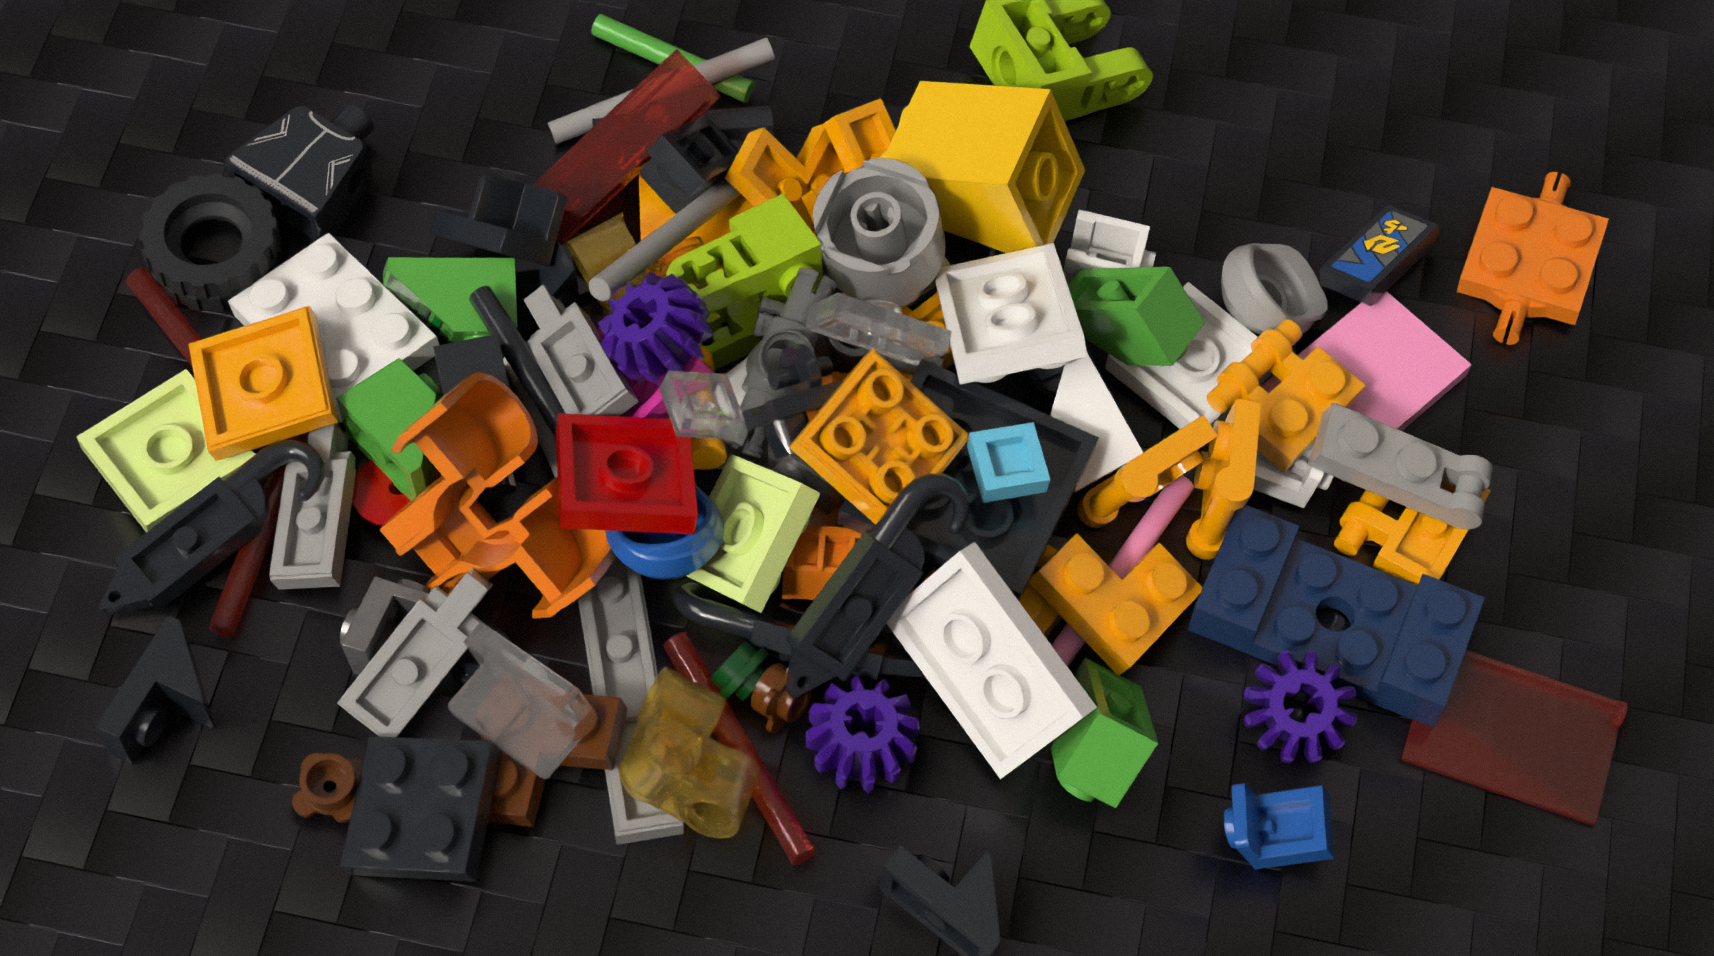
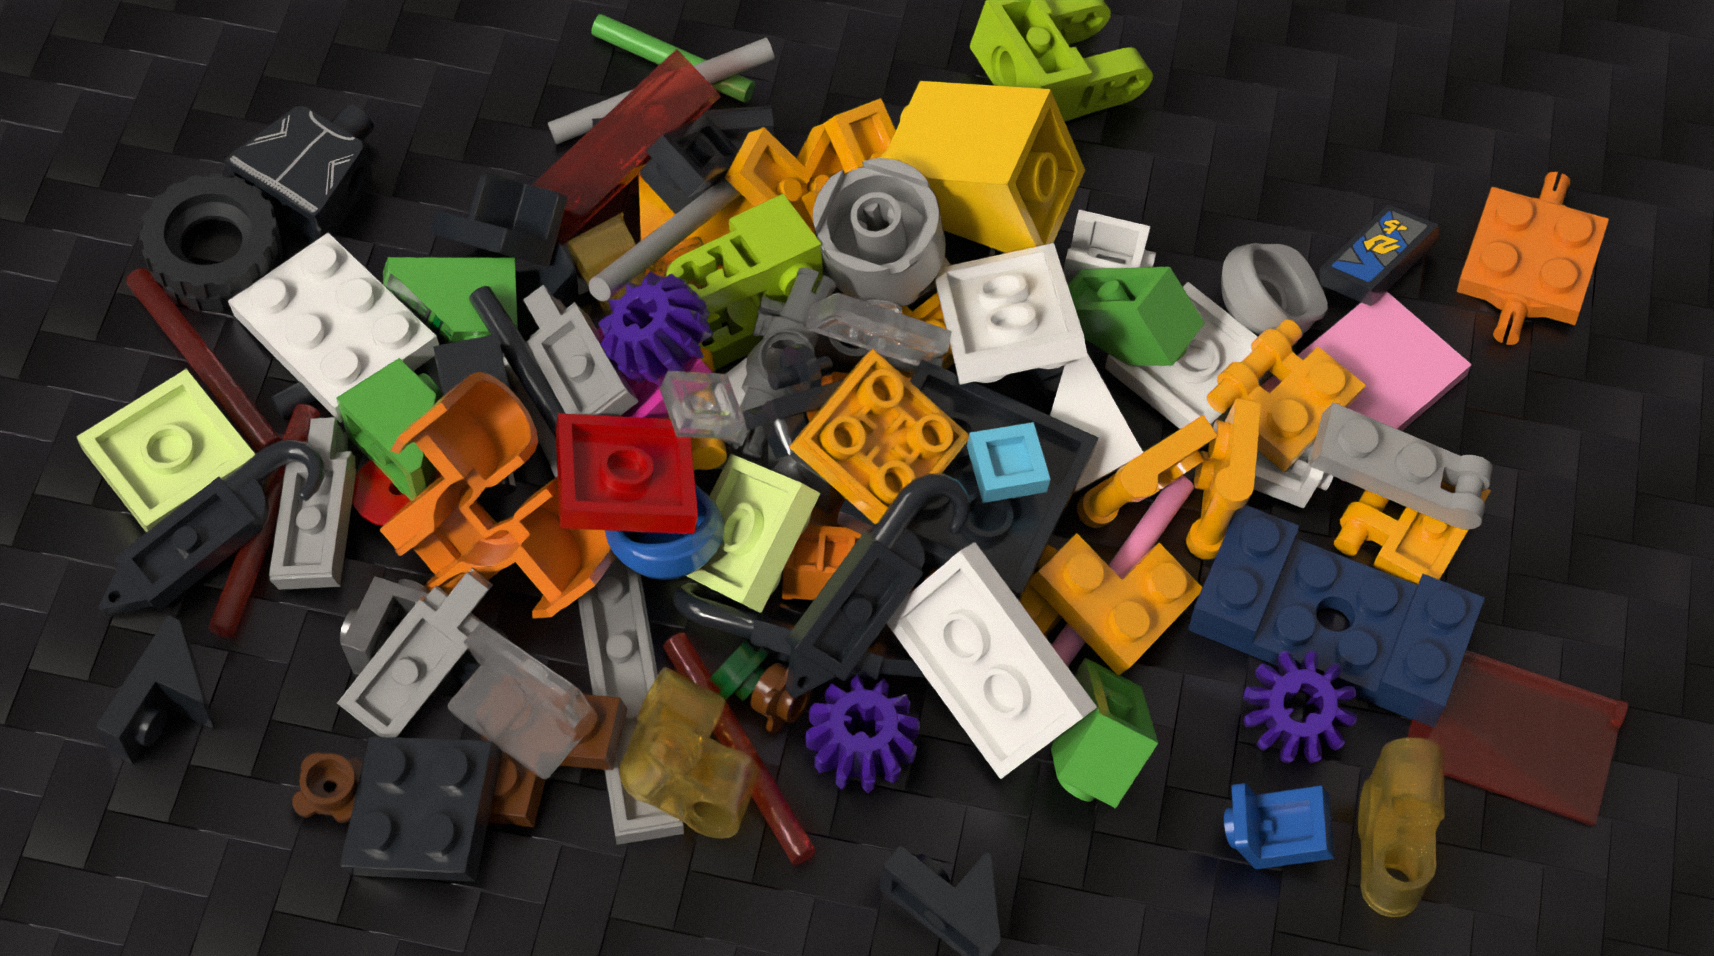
light orange plate [189,306,338,461] -> none
none -> clear yellow piece [1358,738,1445,917]

